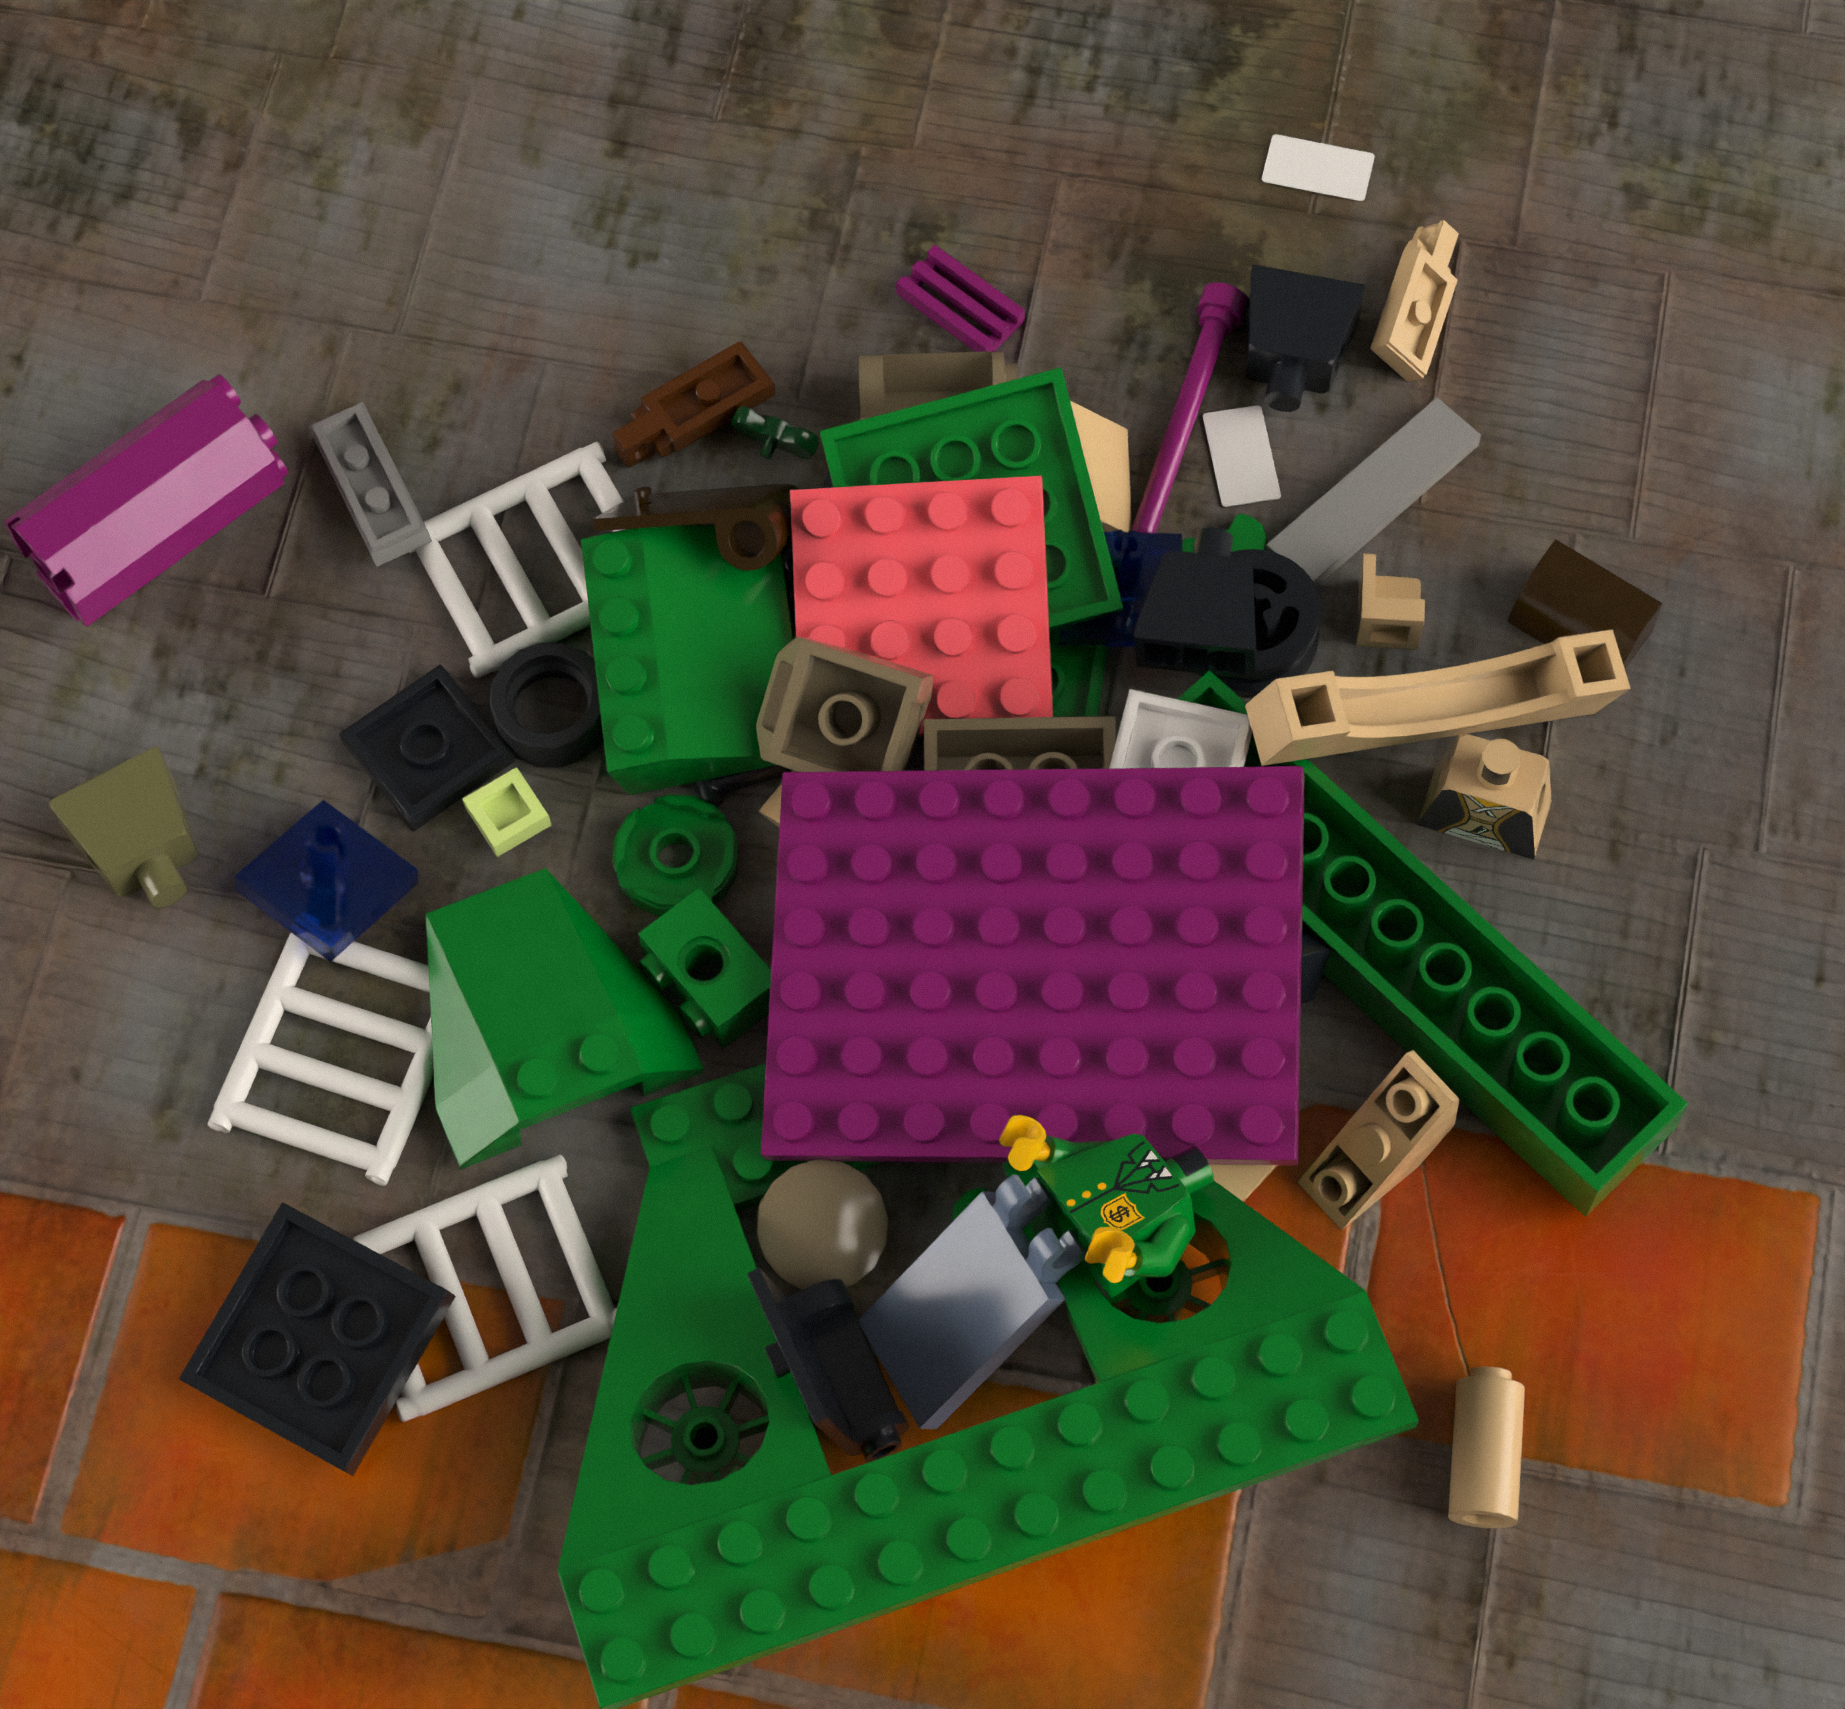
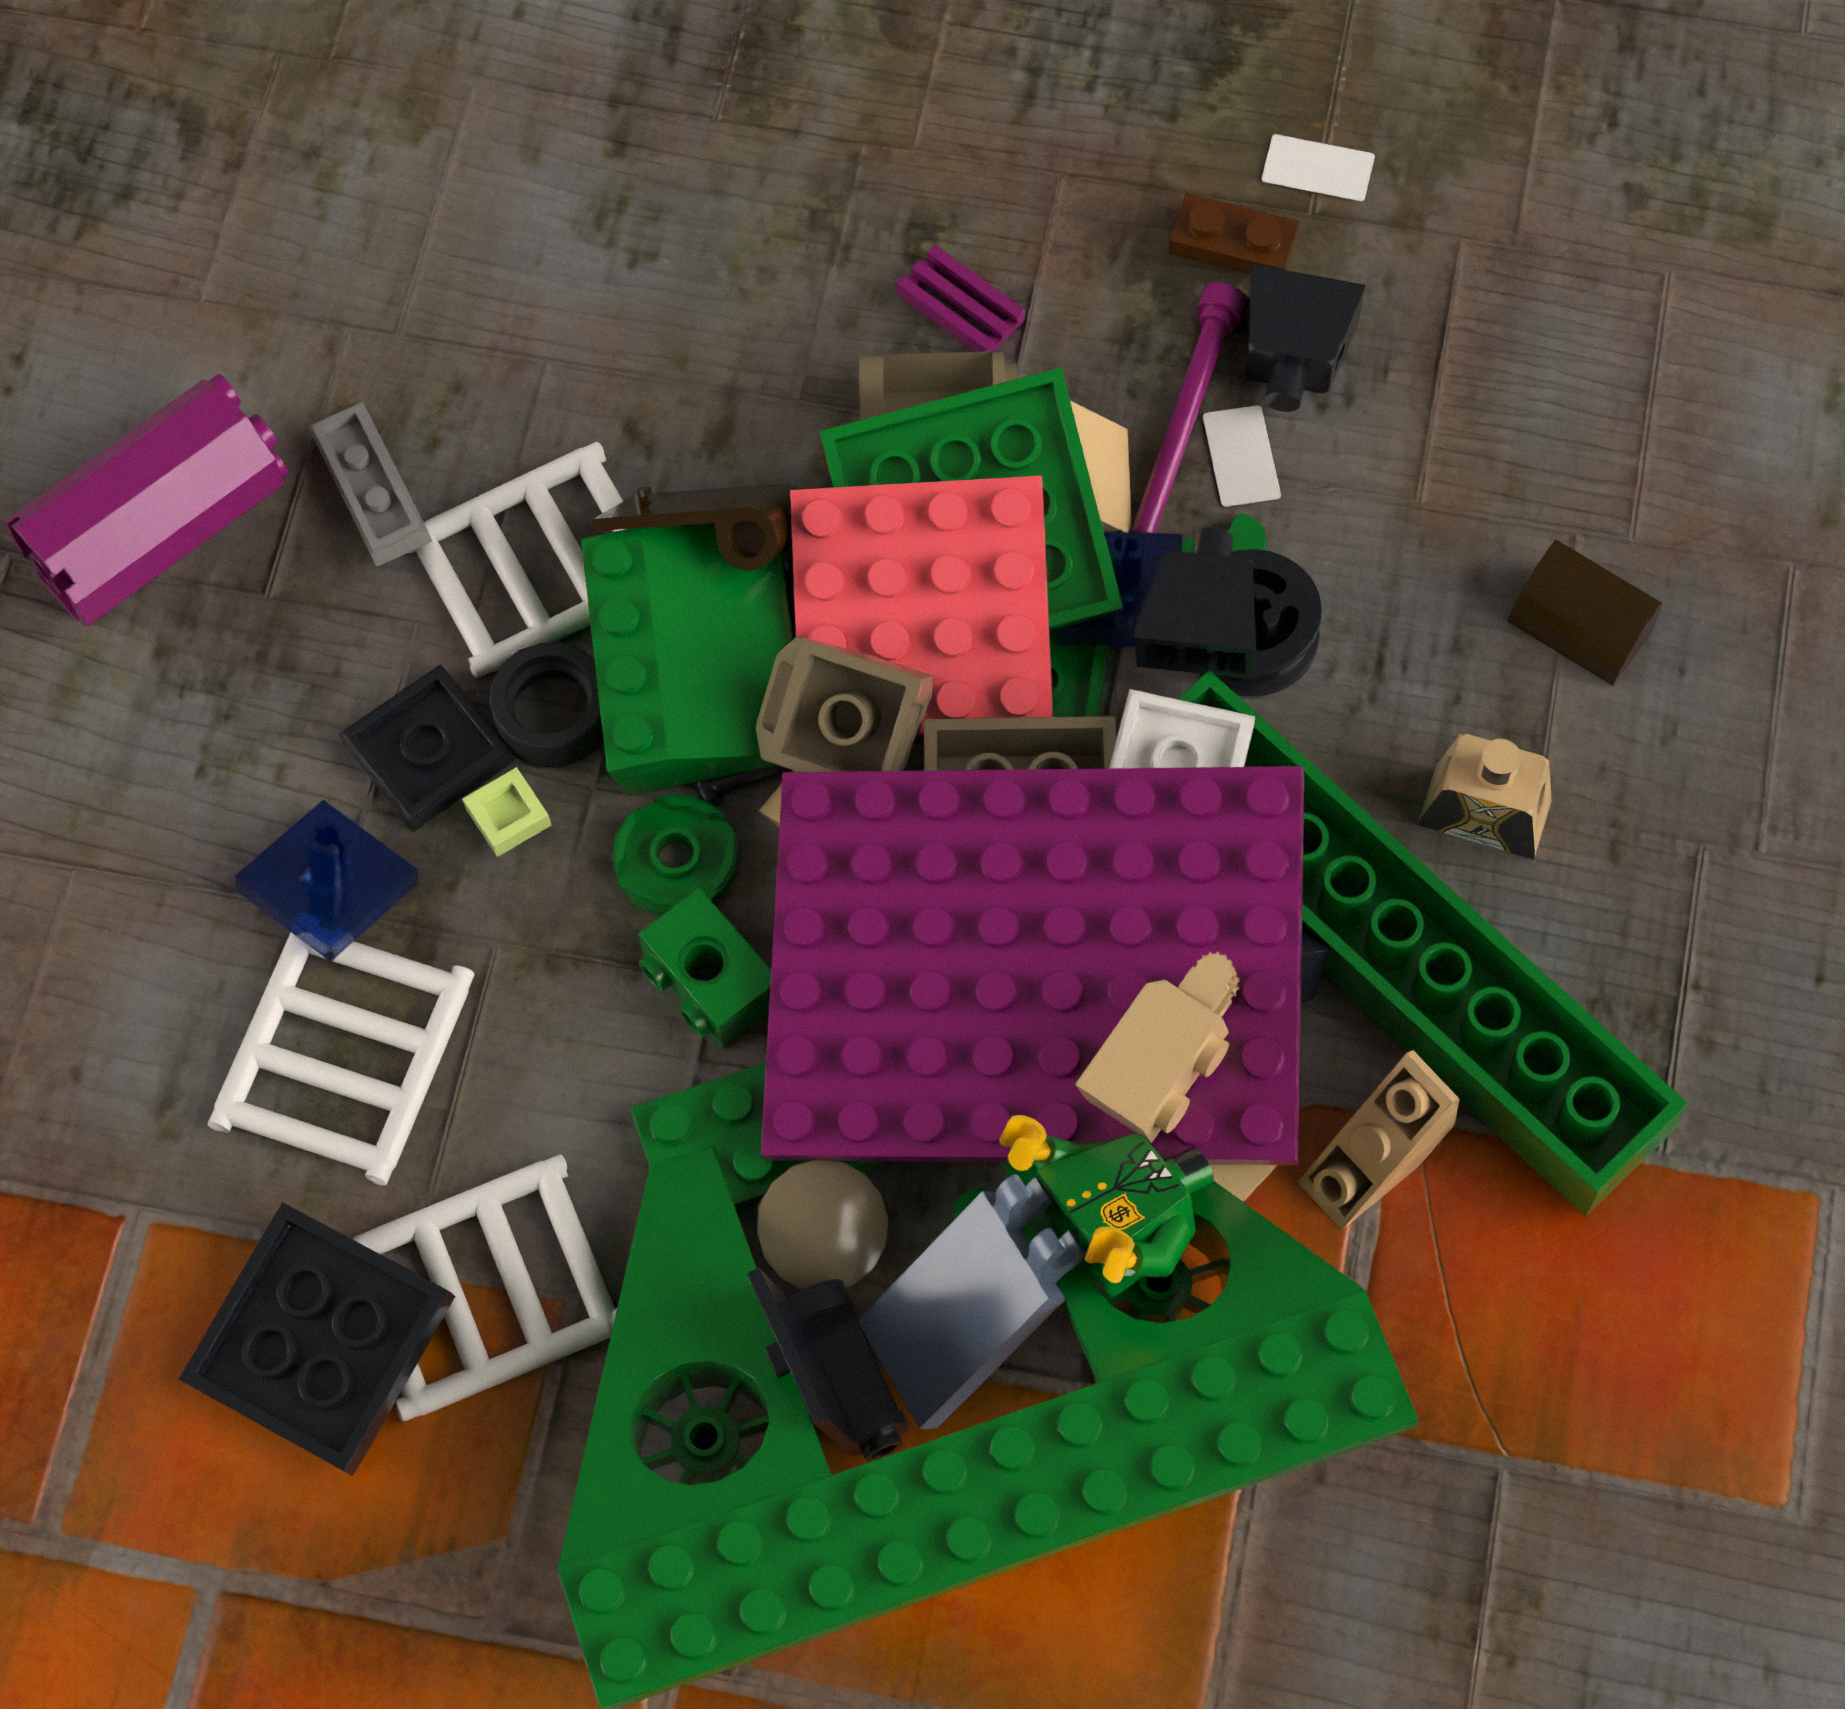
olive torso [48,745,198,908] -> none
green wedge [426,868,704,1170] -> none
reddish brown hinge [612,341,775,468] -> none
dark green piece [731,405,819,460] -> none
tan arch [1245,629,1631,766] -> none
light grey tile [1266,397,1481,587] -> none
tan panel [1356,553,1425,650] -> none
tan hinge [1370,220,1459,382] -> none
tan brick [1448,1366,1525,1528] -> none
none -> tan hinge [1075,952,1240,1143]
none -> reddish brown plate [1169,193,1299,274]

